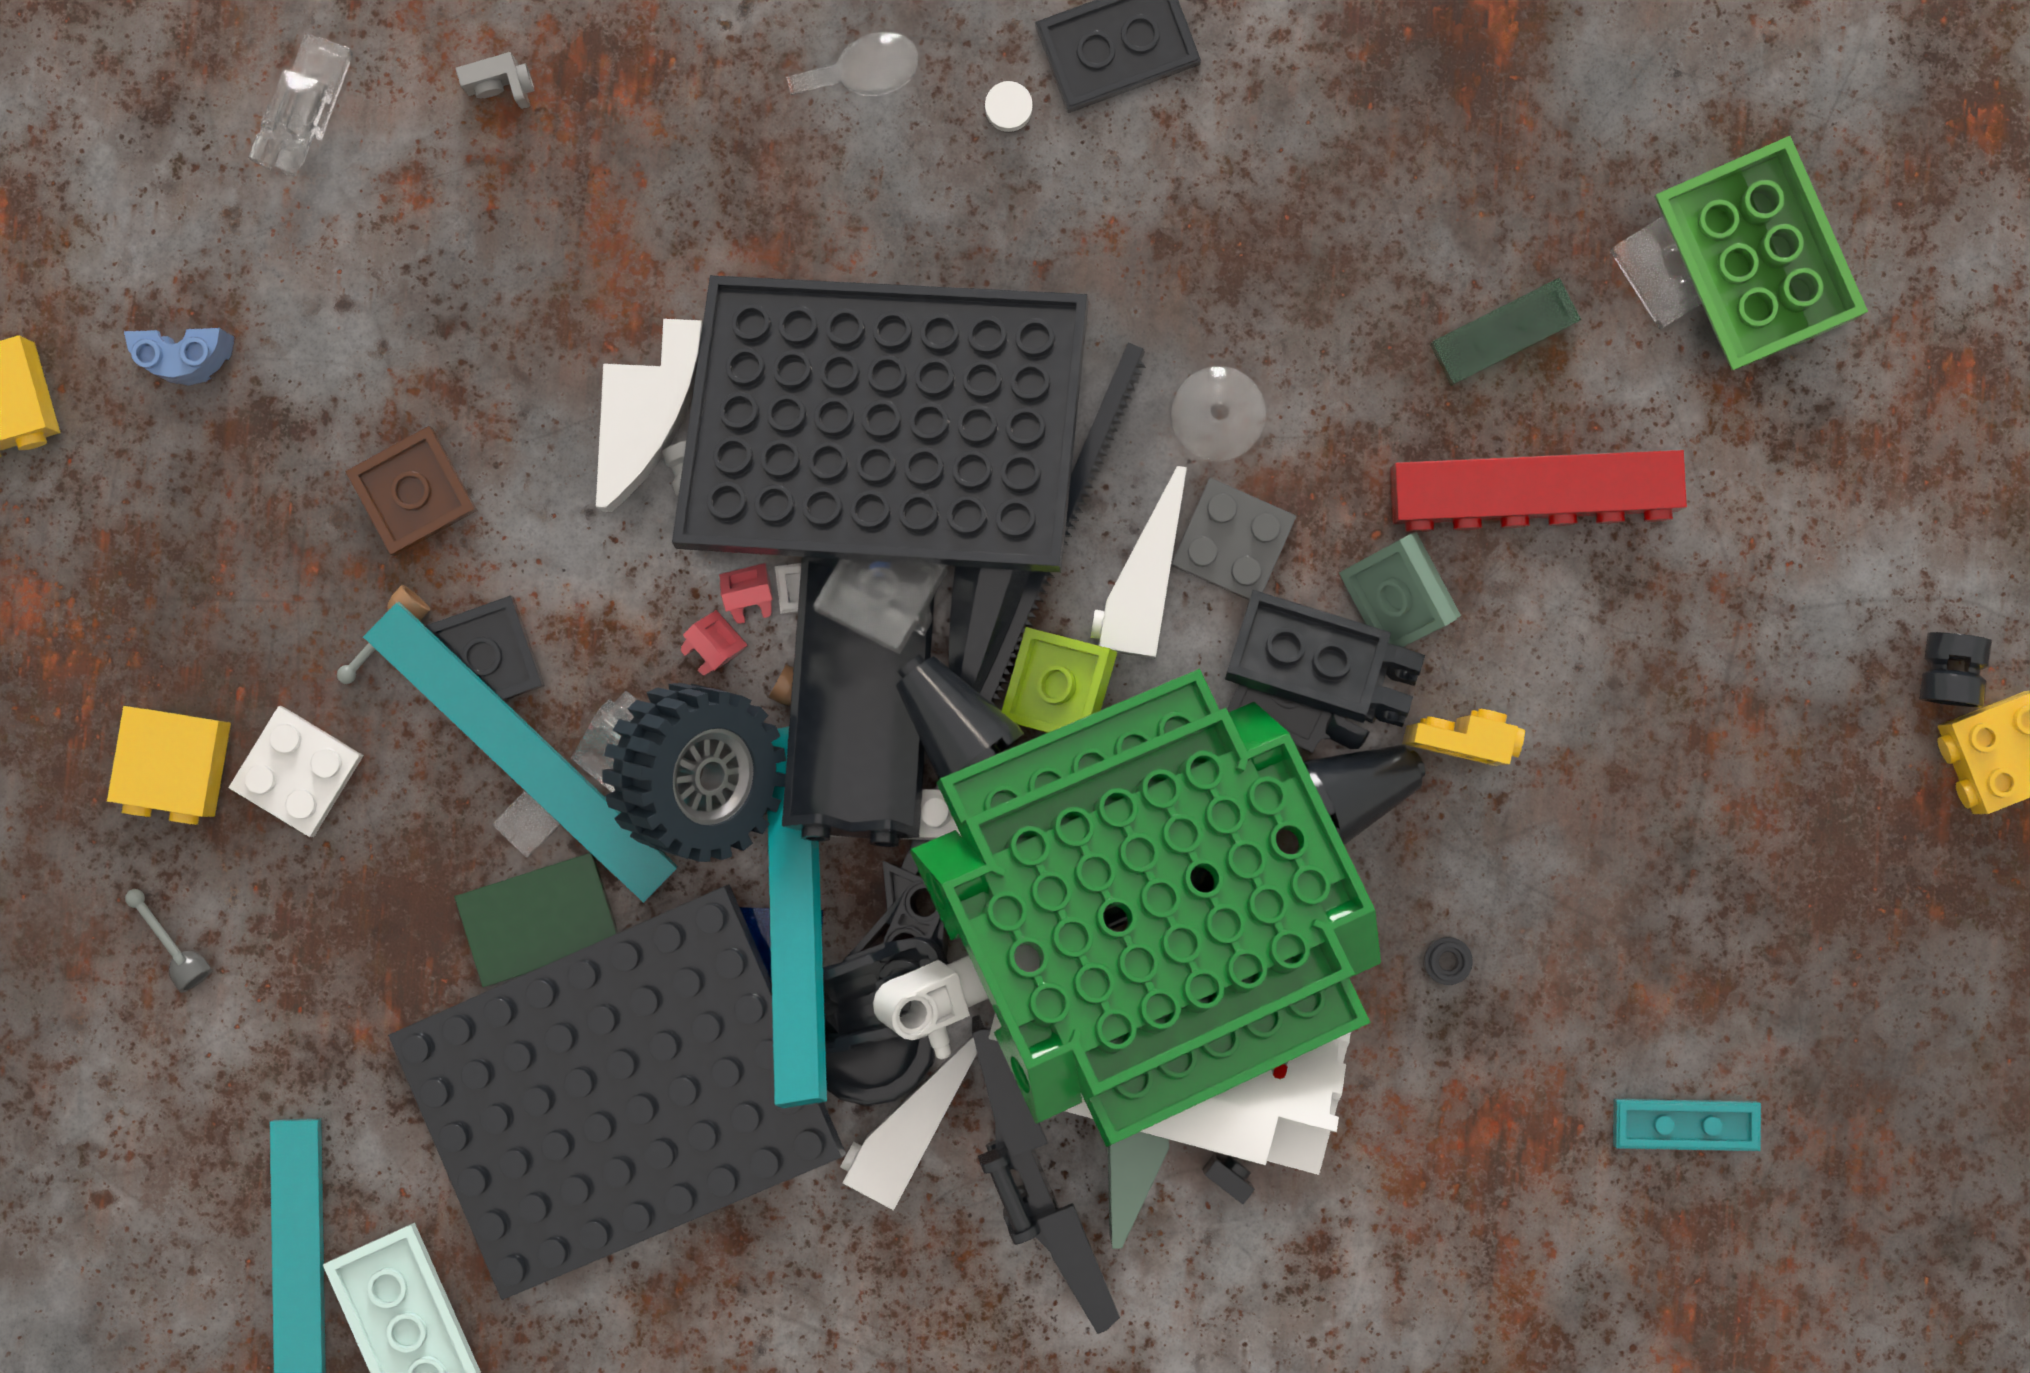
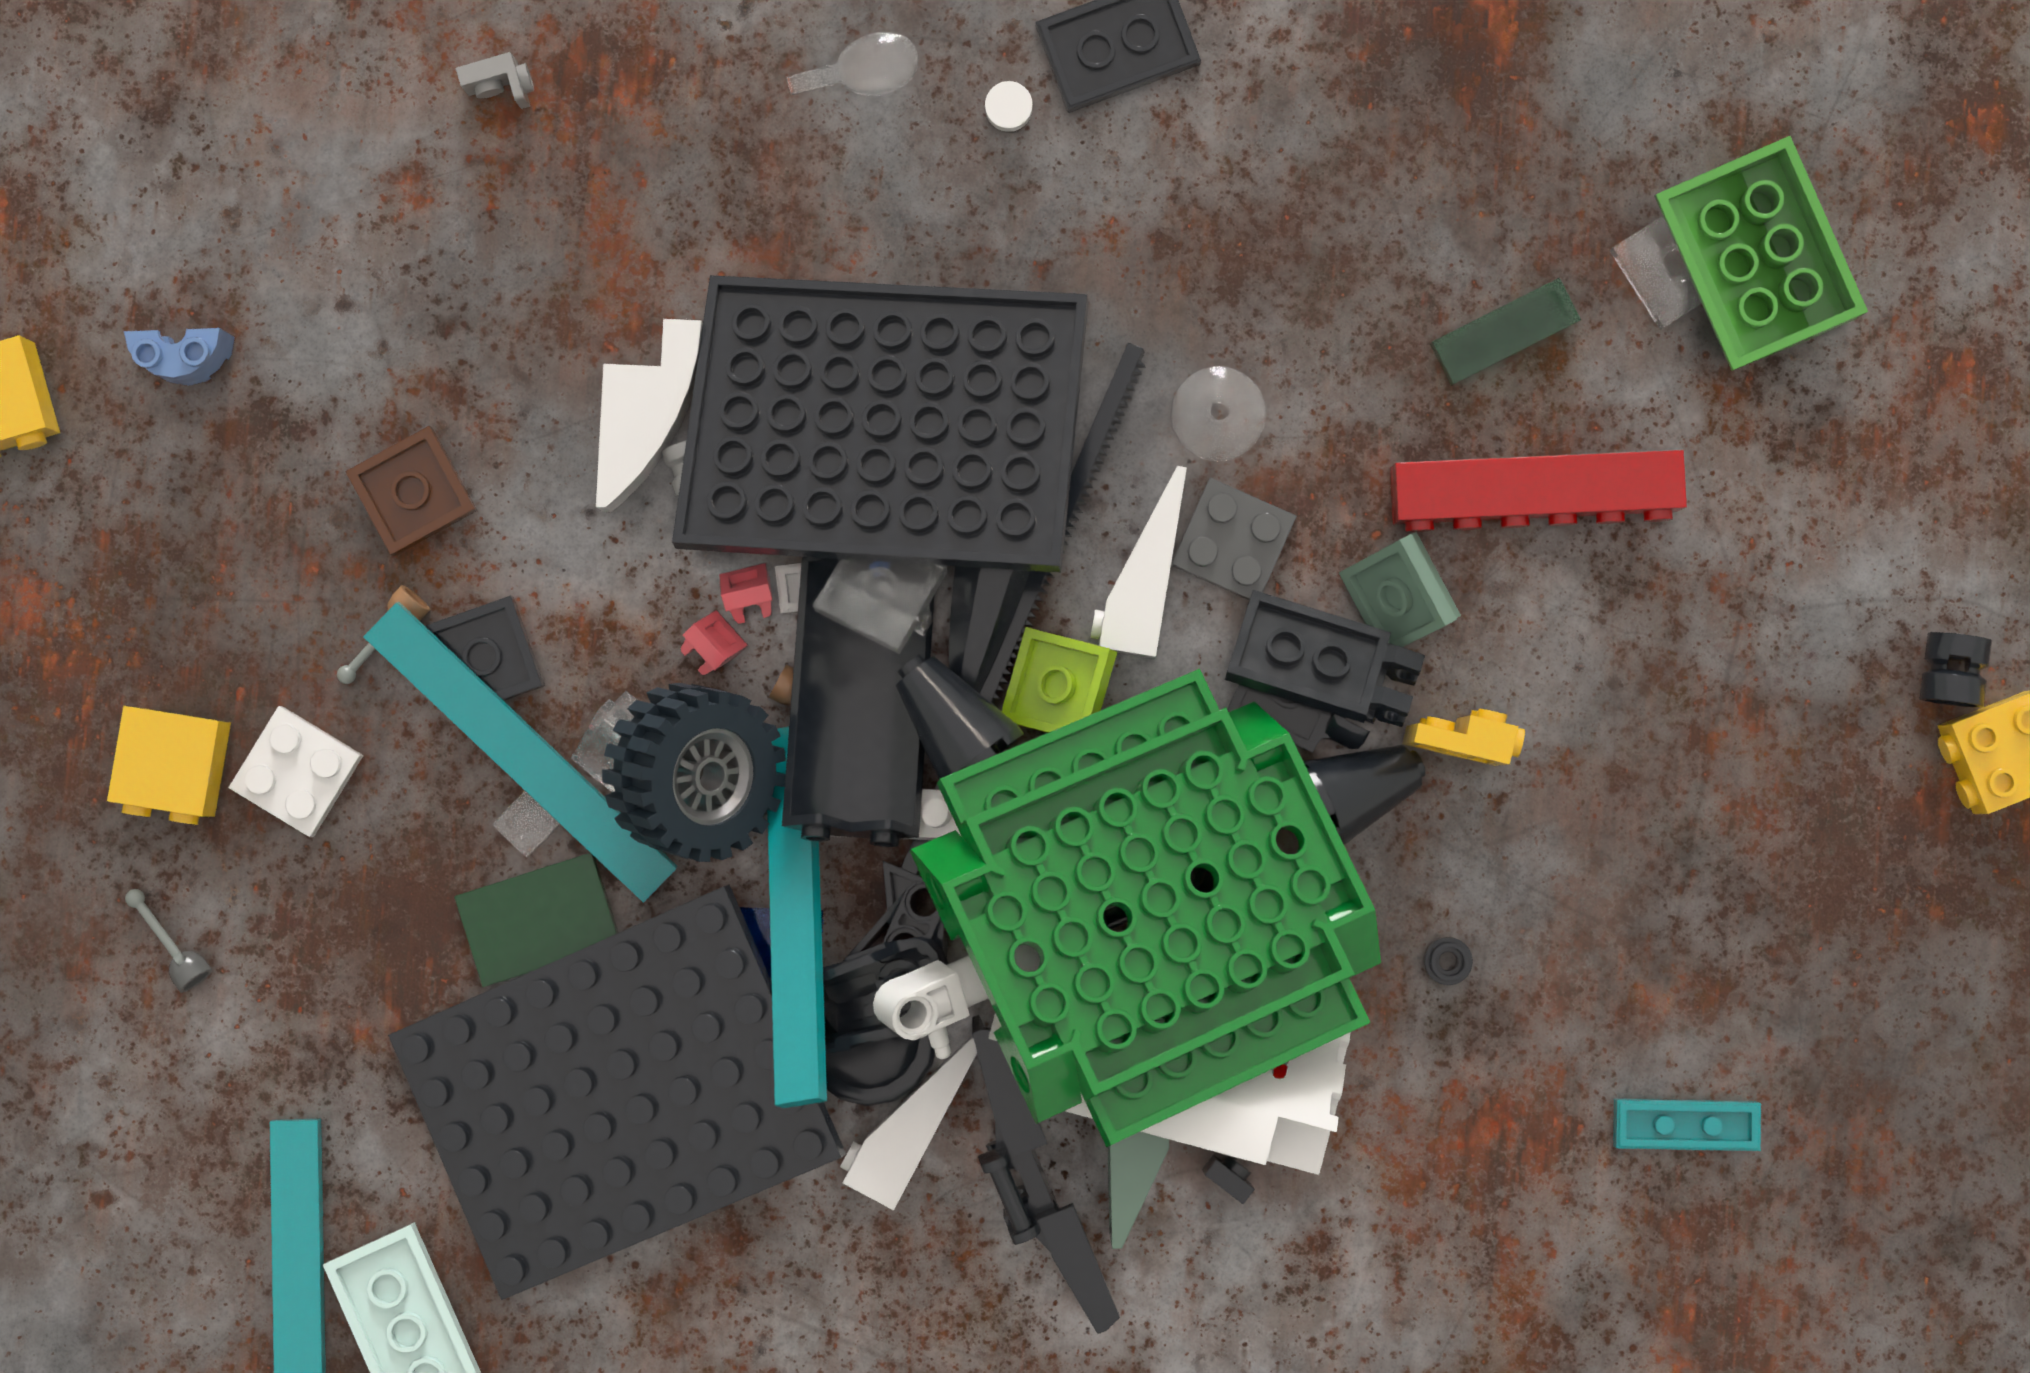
clear plate [248,32,354,177] -> none

